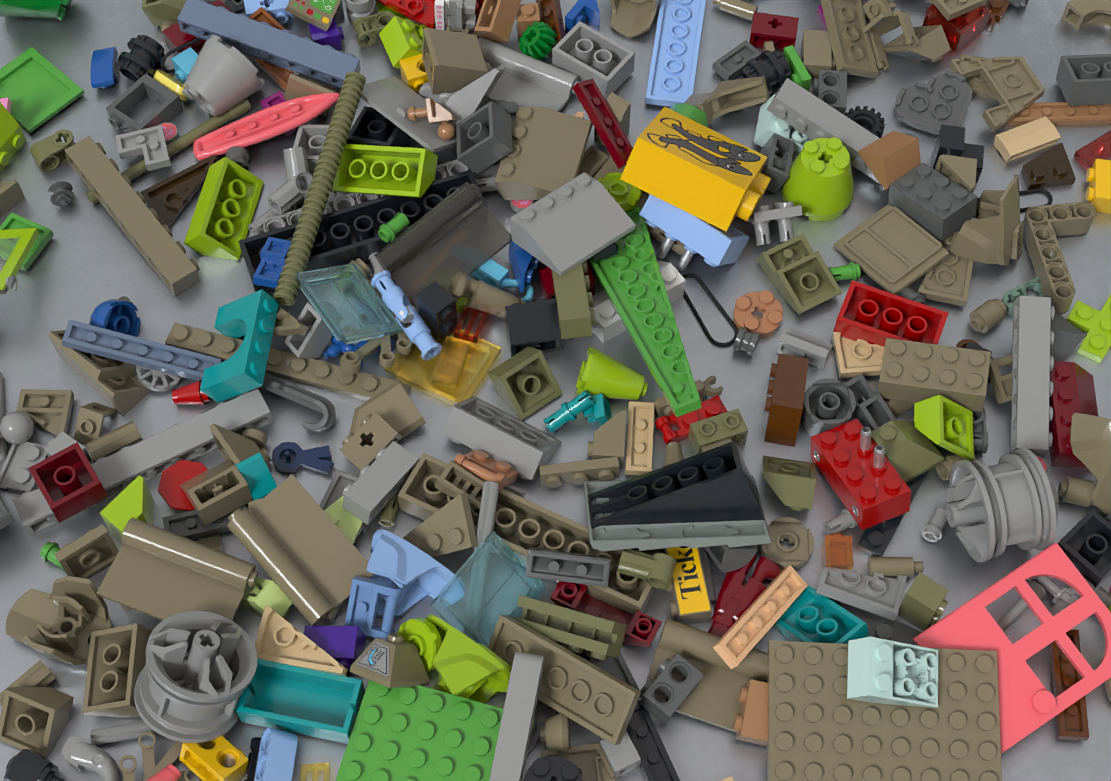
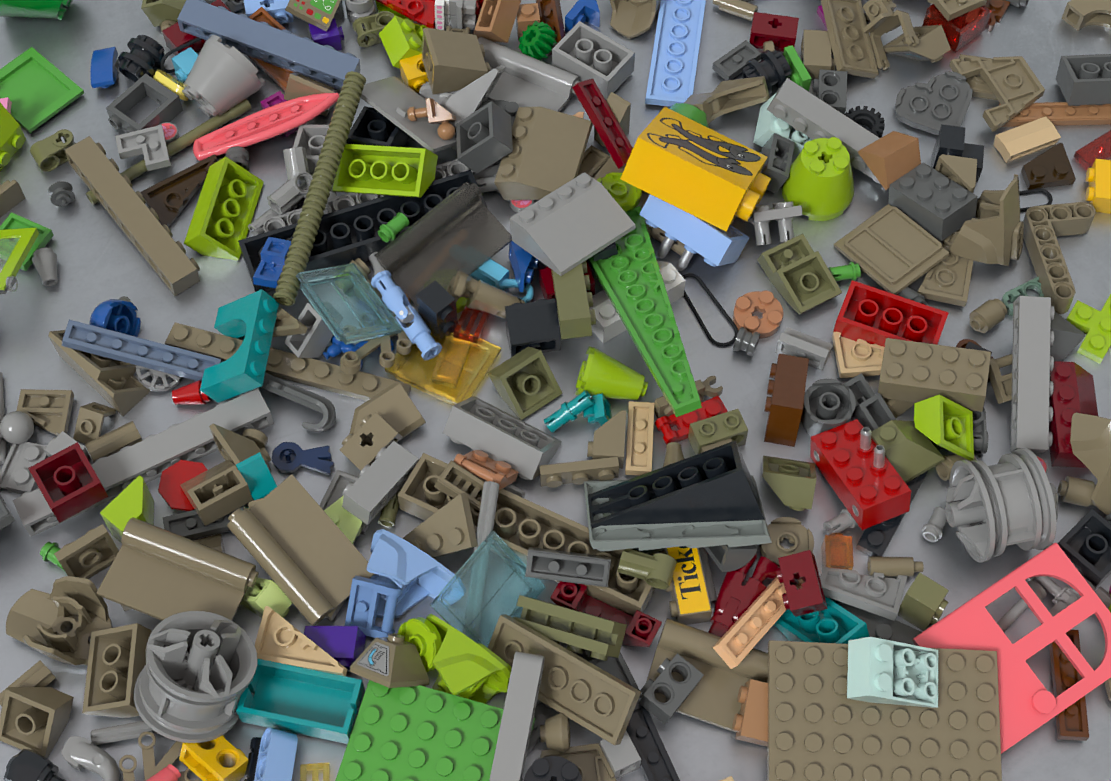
none -> light grey cone [32,248,58,286]
none -> dark red brick [776,550,828,617]

